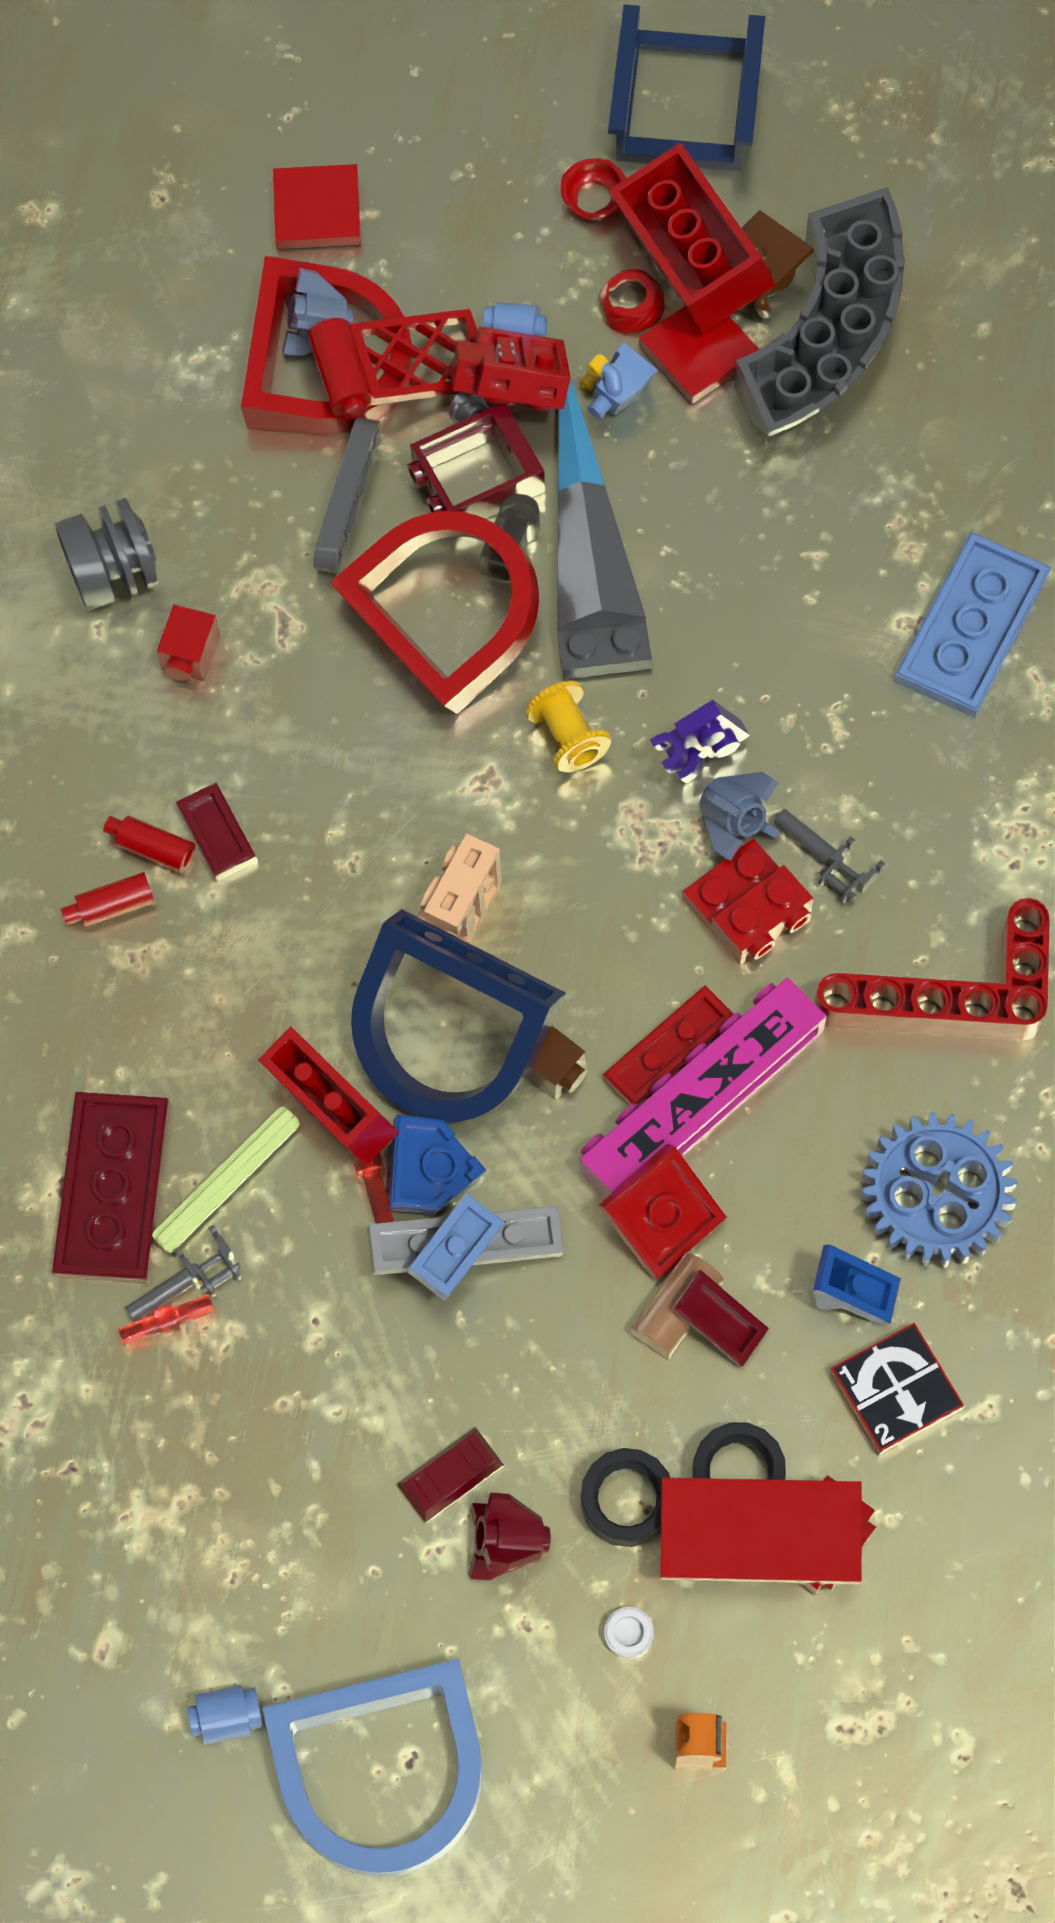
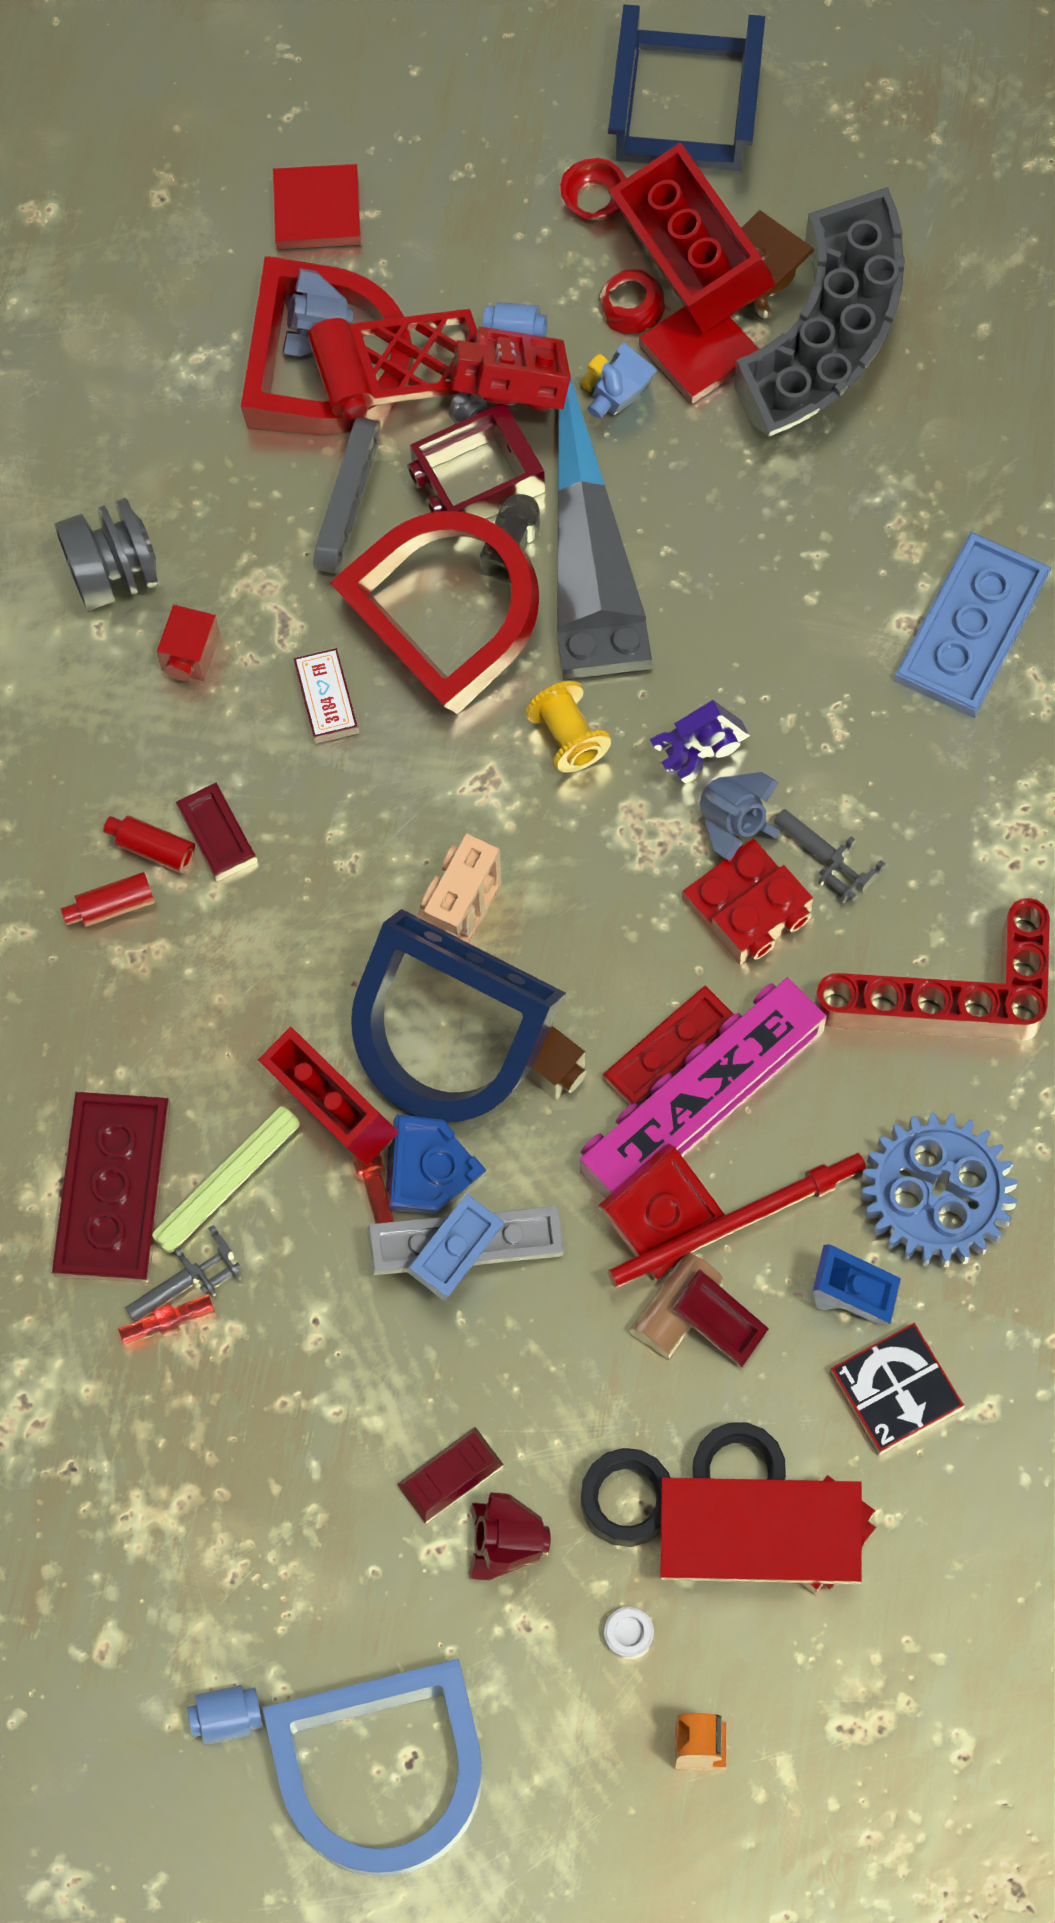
none -> white tile [293,648,359,744]
none -> red bar [607,1153,866,1288]

